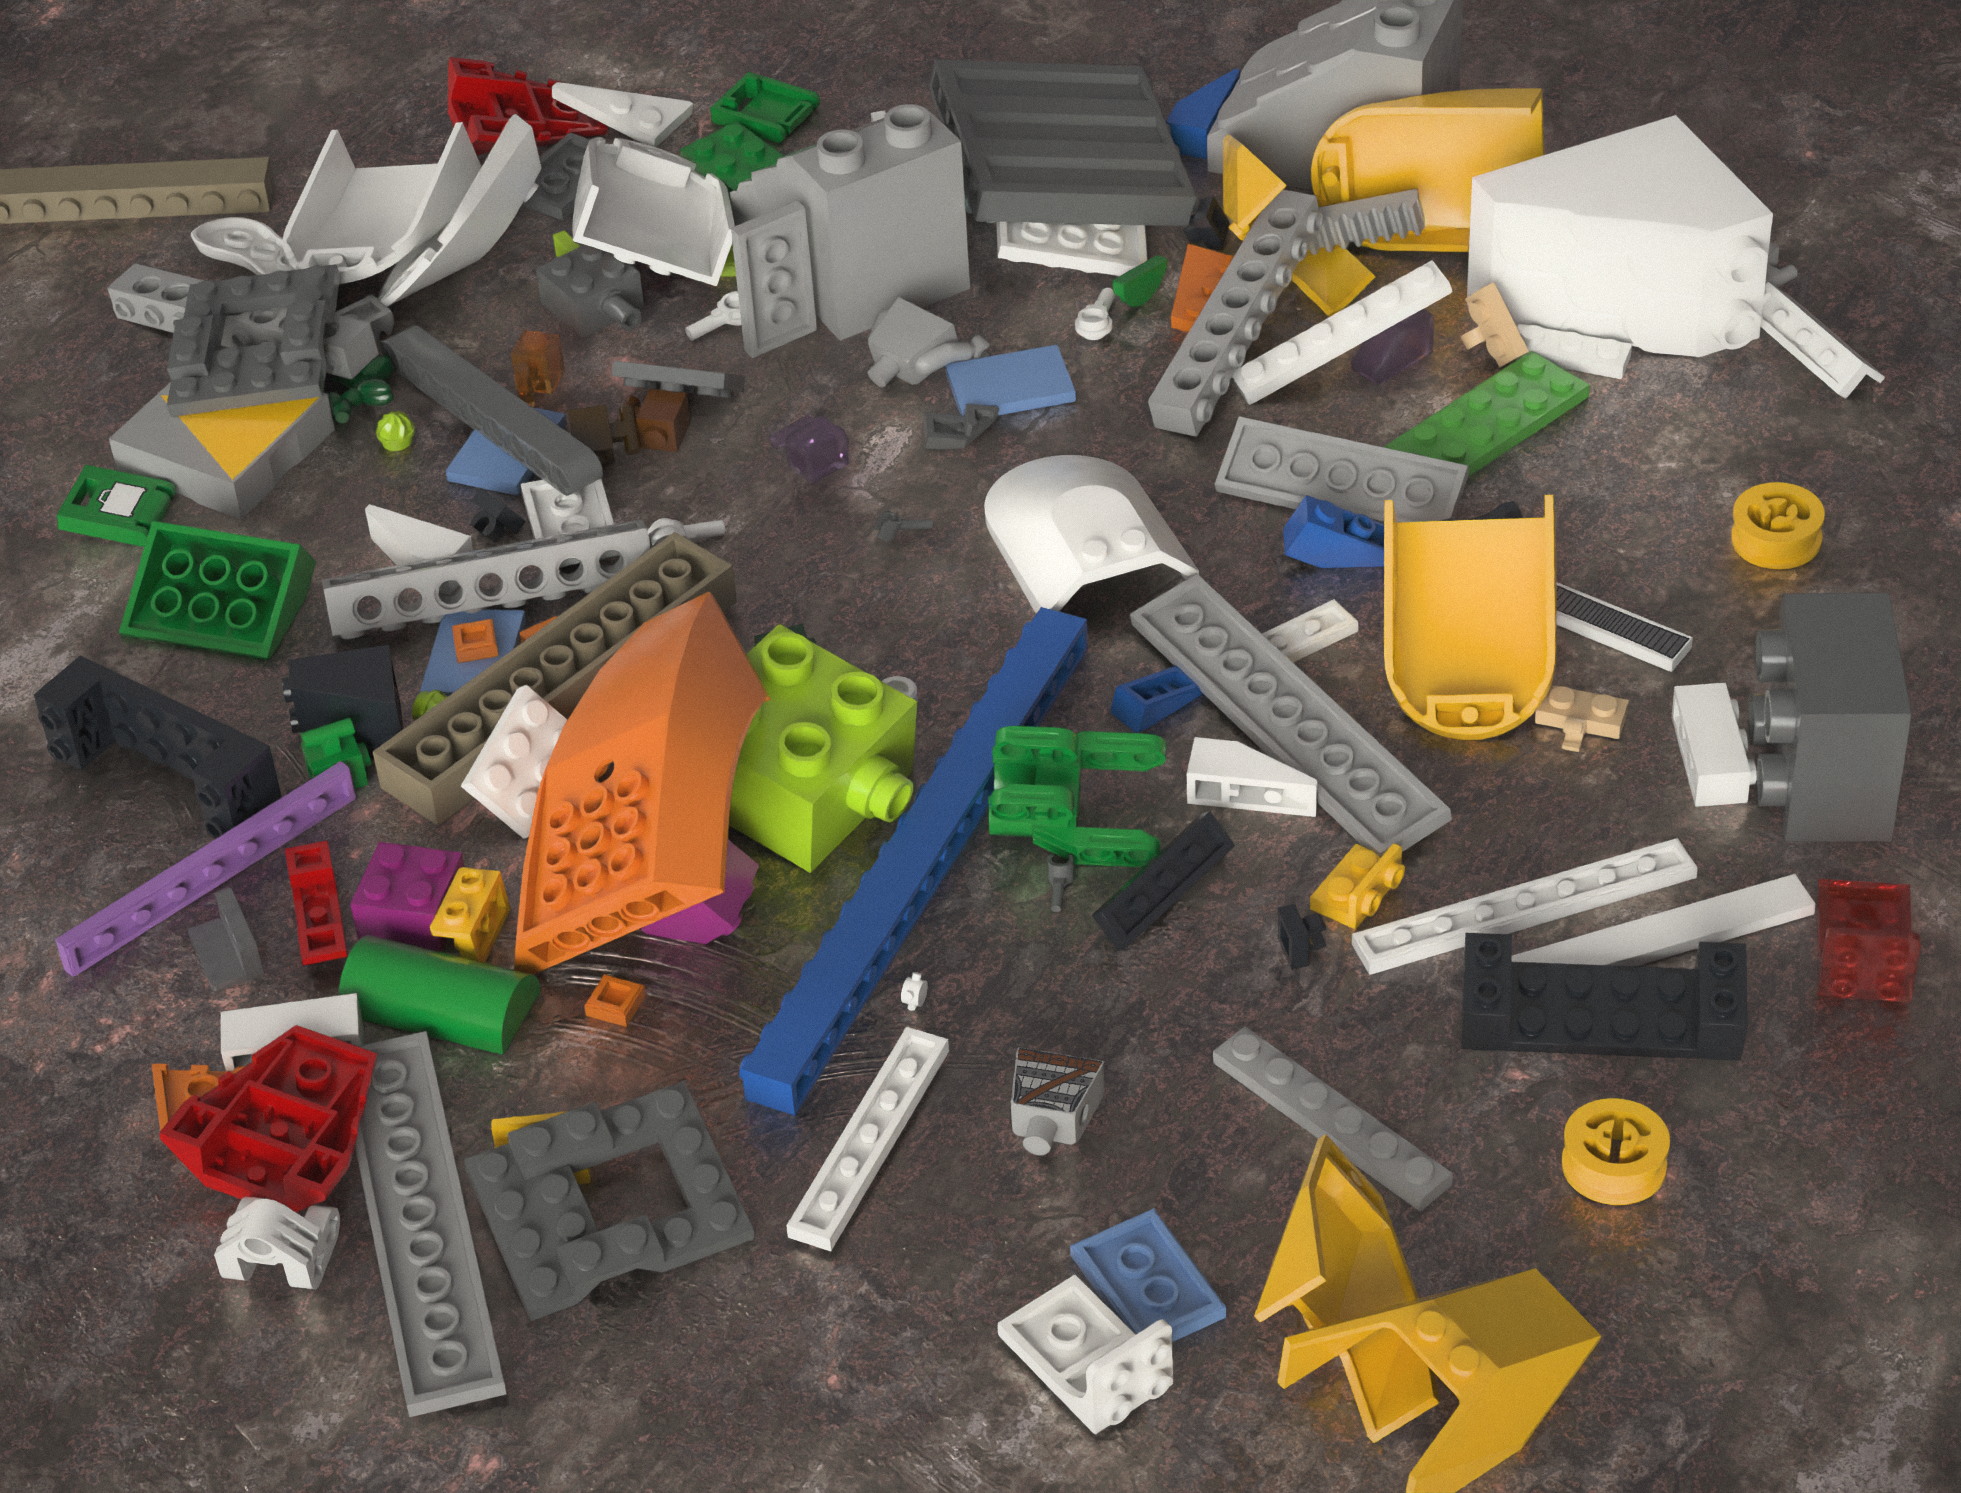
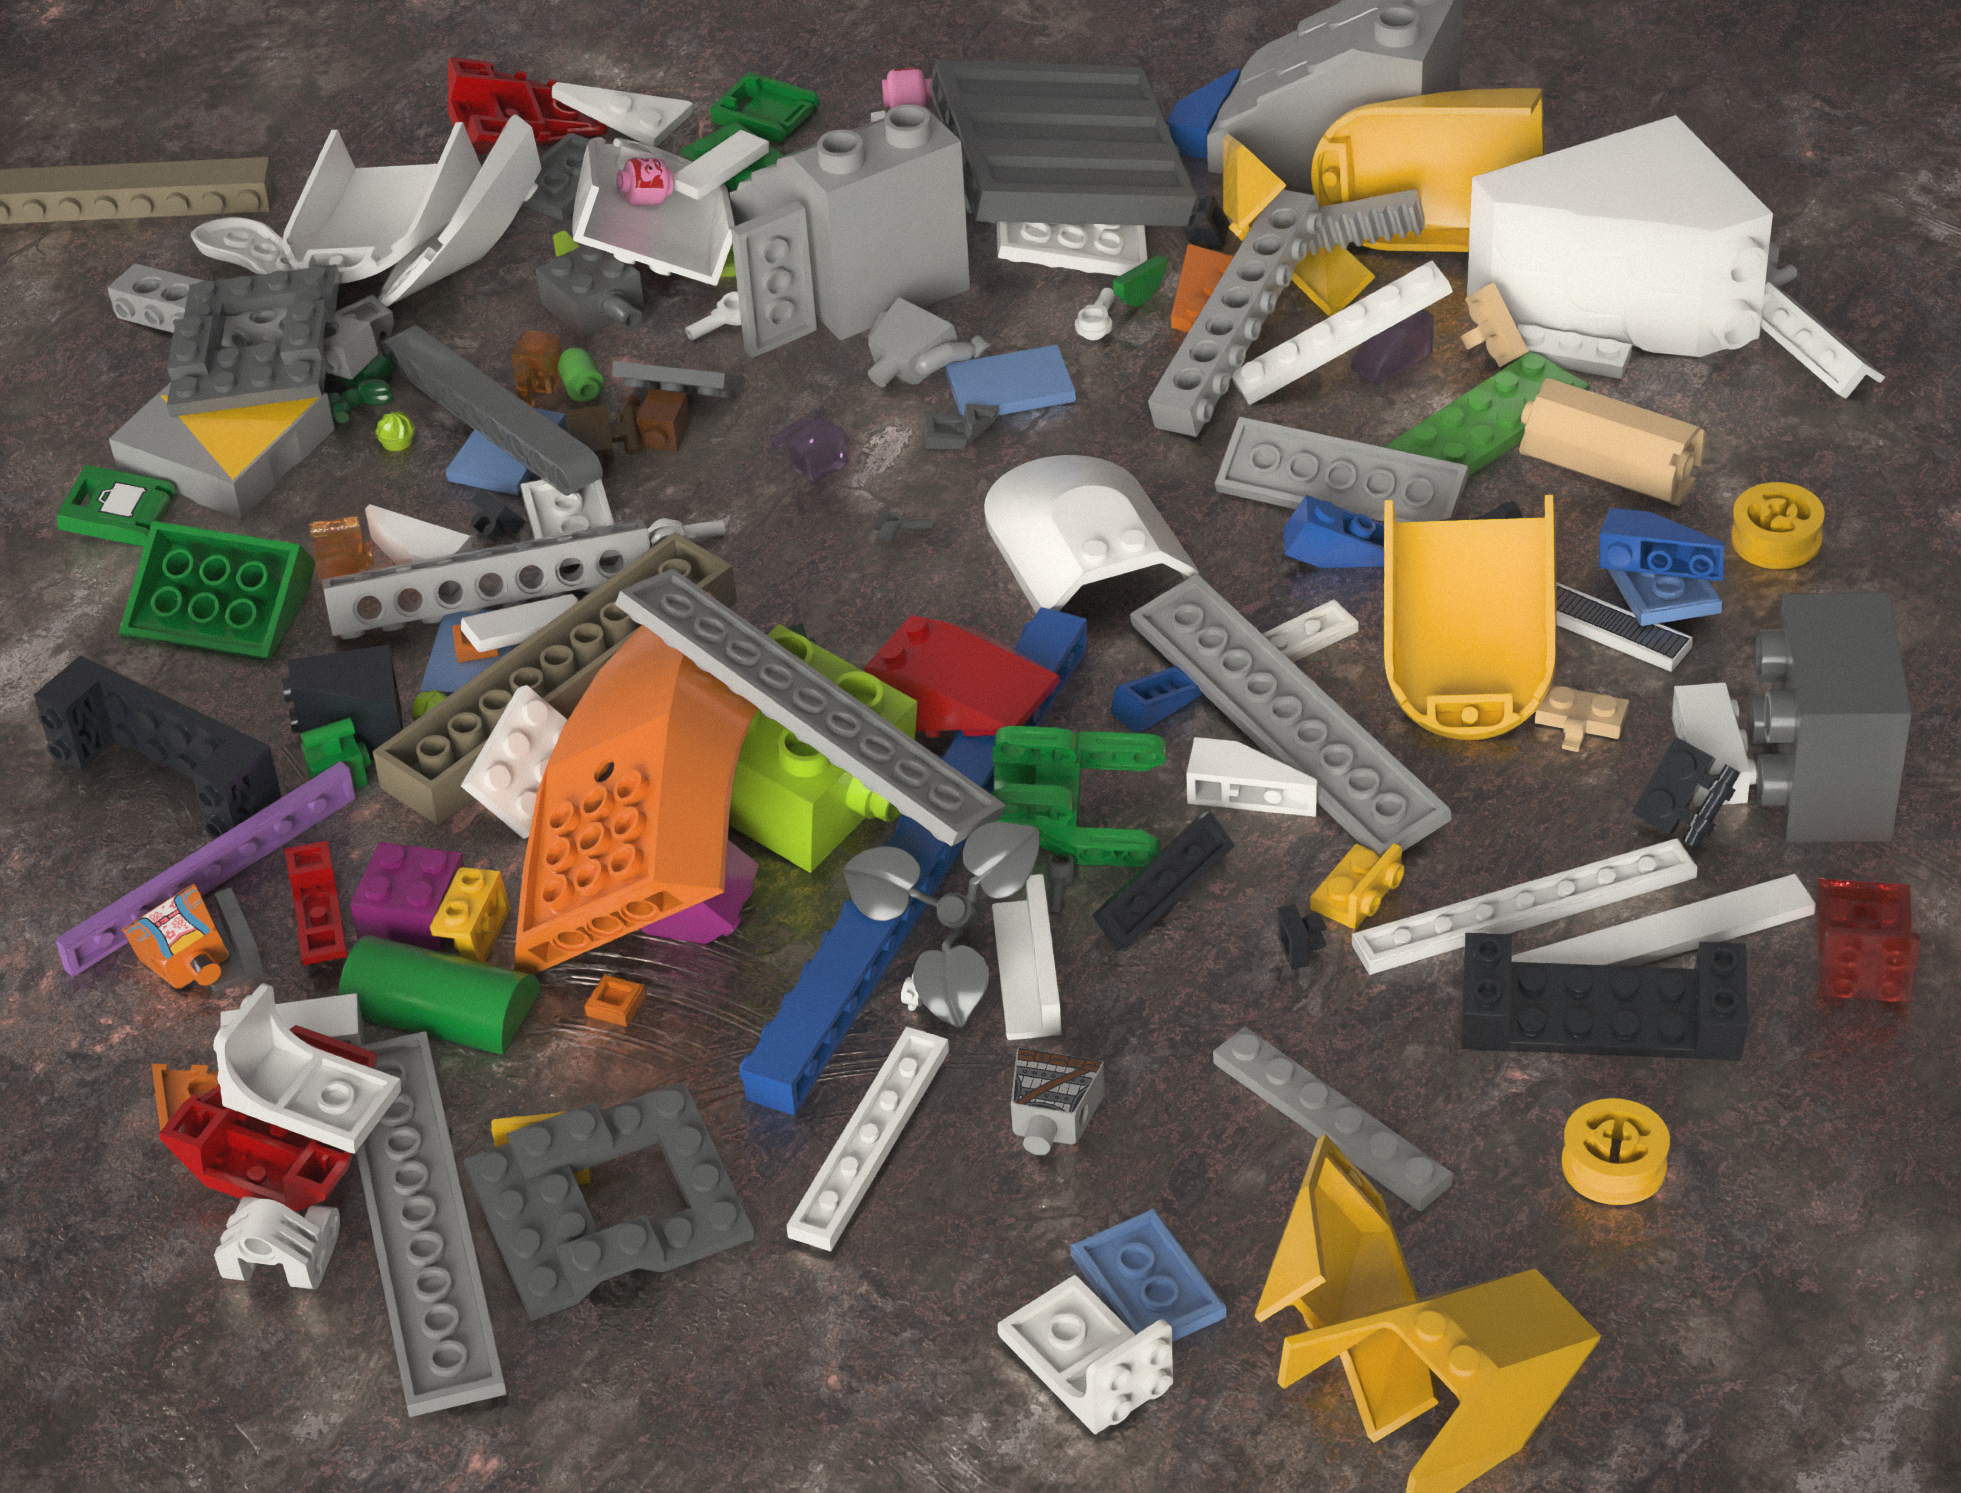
none -> torso [122,883,229,989]
none -> white bracket [214,983,401,1154]
none -> clear orange brick [309,516,375,589]
none -> white tile [461,594,579,652]
none -> bright green brick [557,347,604,402]
none -> light grey plate [615,568,1006,847]
none -> bright pink head [616,158,673,206]
none -> white tile [673,130,769,200]
none -> dark grey plant [843,822,1040,1028]
none -> red wedge [864,615,1060,738]
none -> bright pink head [881,67,932,109]
none -> white panel [992,874,1061,1040]
none -> tan brick [1519,378,1706,507]
none -> blue slope [1599,508,1725,581]
none -> medium blue tile [1607,569,1722,626]
none -> black plate [1632,736,1741,849]

